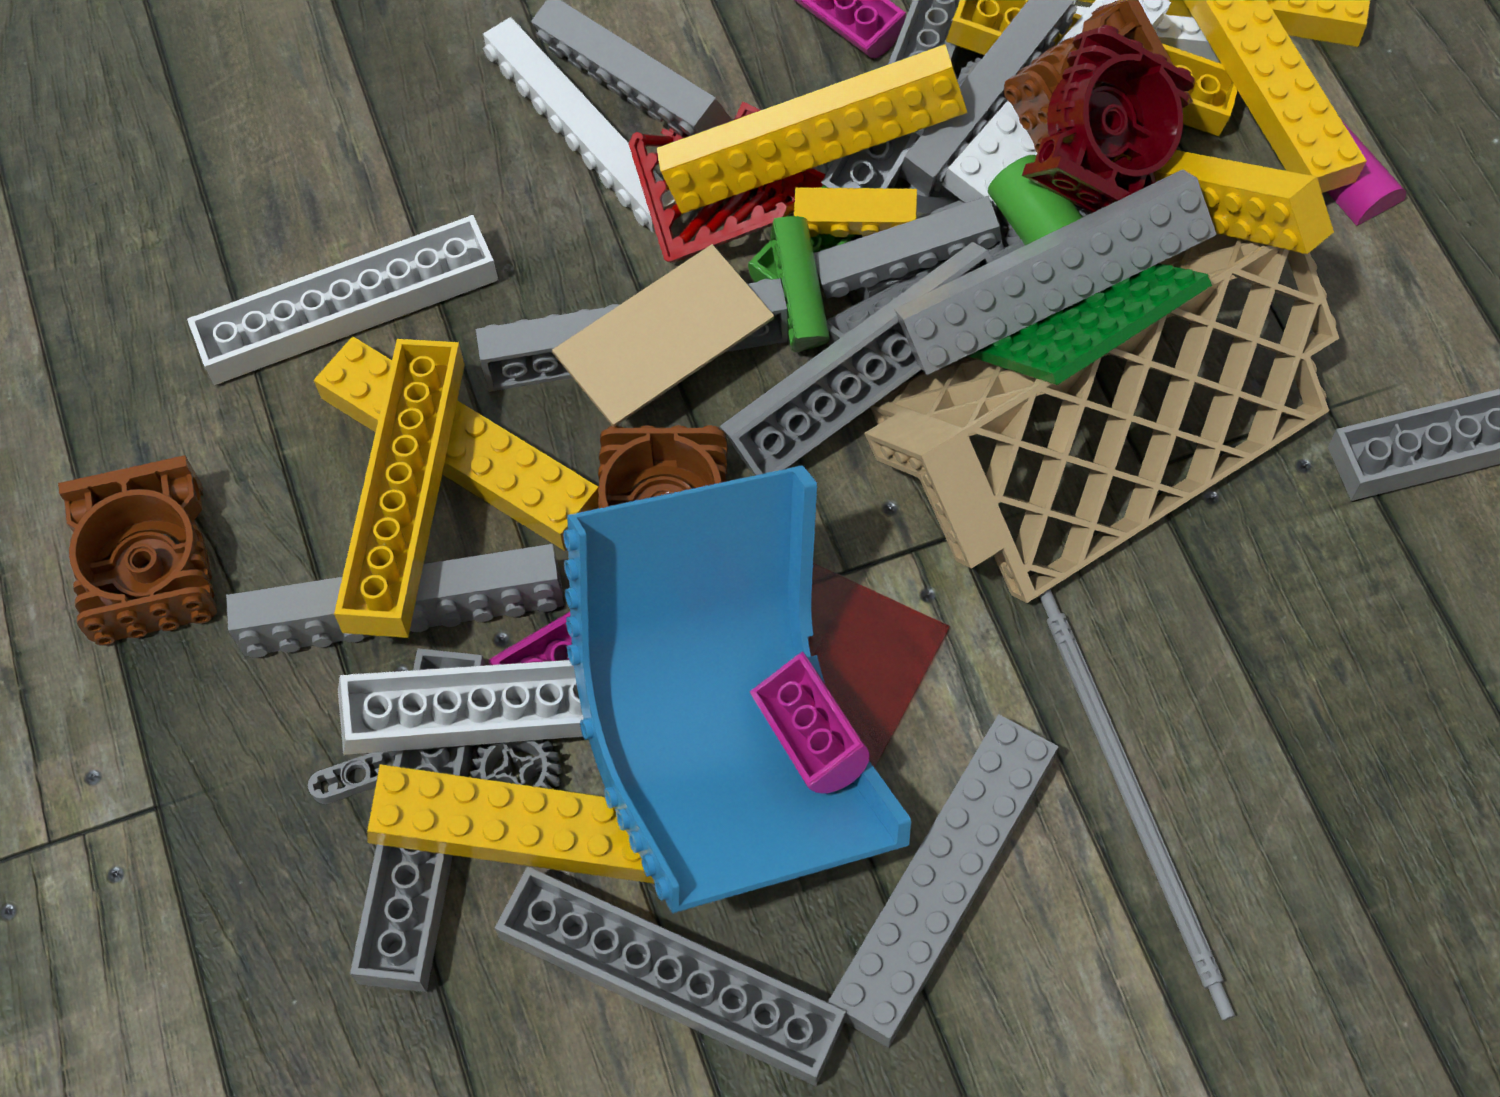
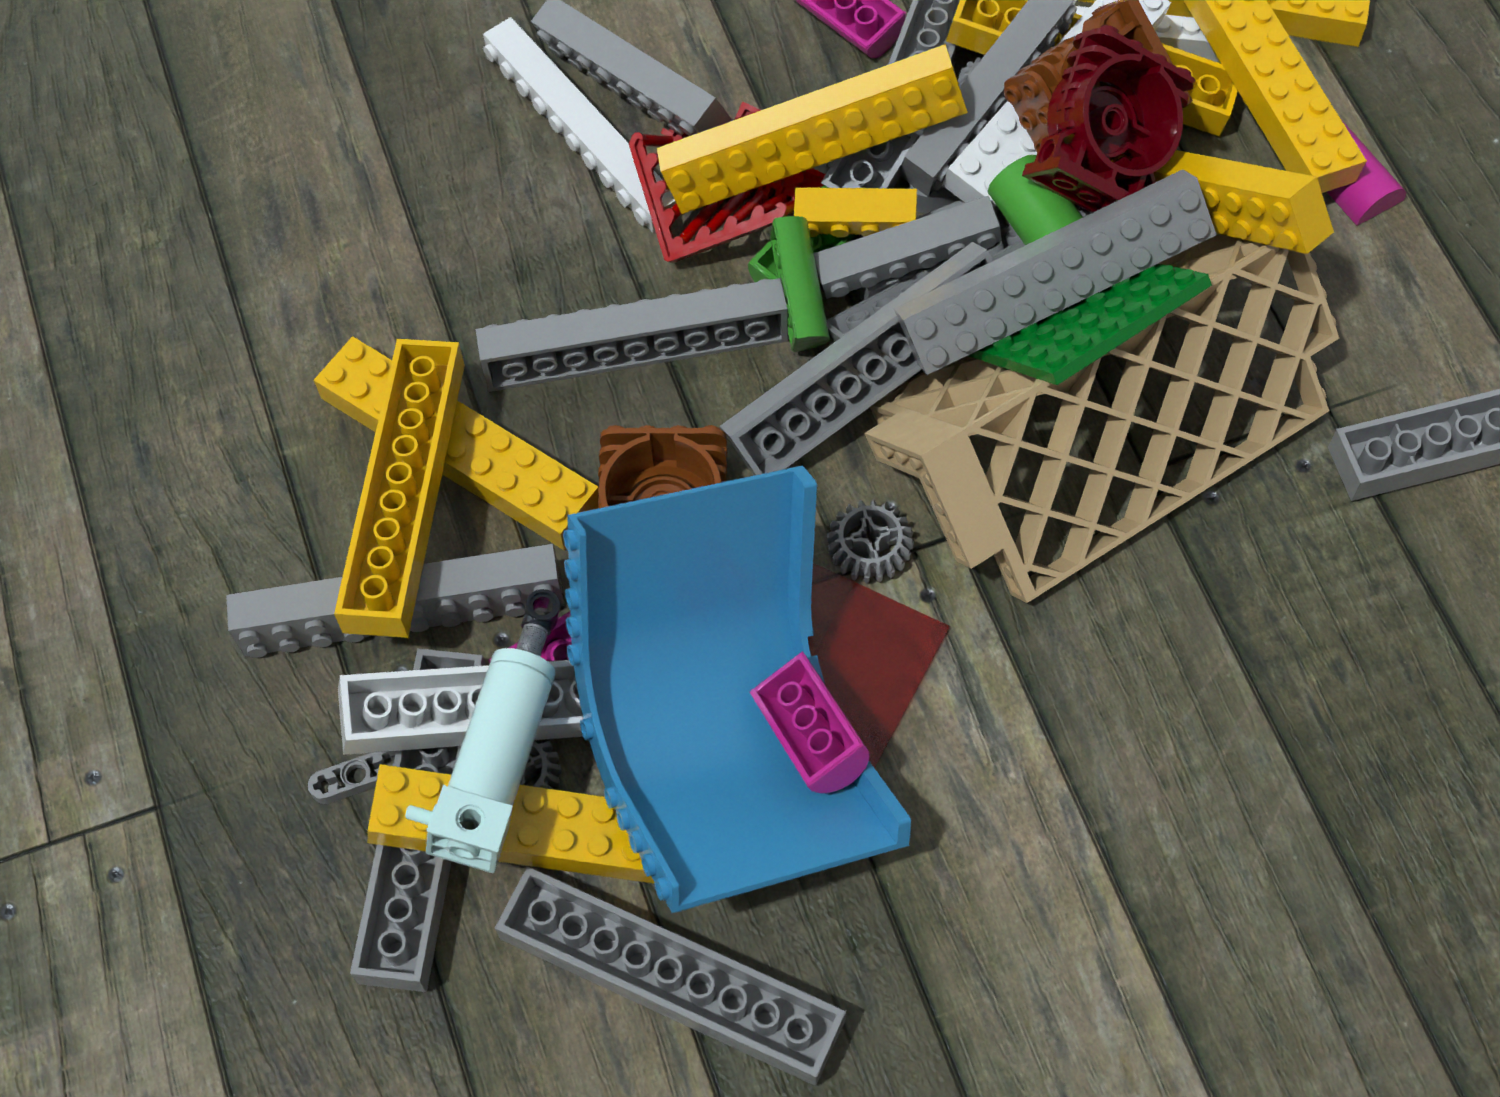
dark orange brick [58,455,217,645] -> none
white brick [187,215,498,385] -> none
tan piece [552,244,774,427] -> none
light grey brick [828,714,1059,1048] -> none
light grey axle [1039,589,1235,1021] -> none
none -> light aqua piece [405,589,560,874]
none -> light grey gear [827,499,914,584]

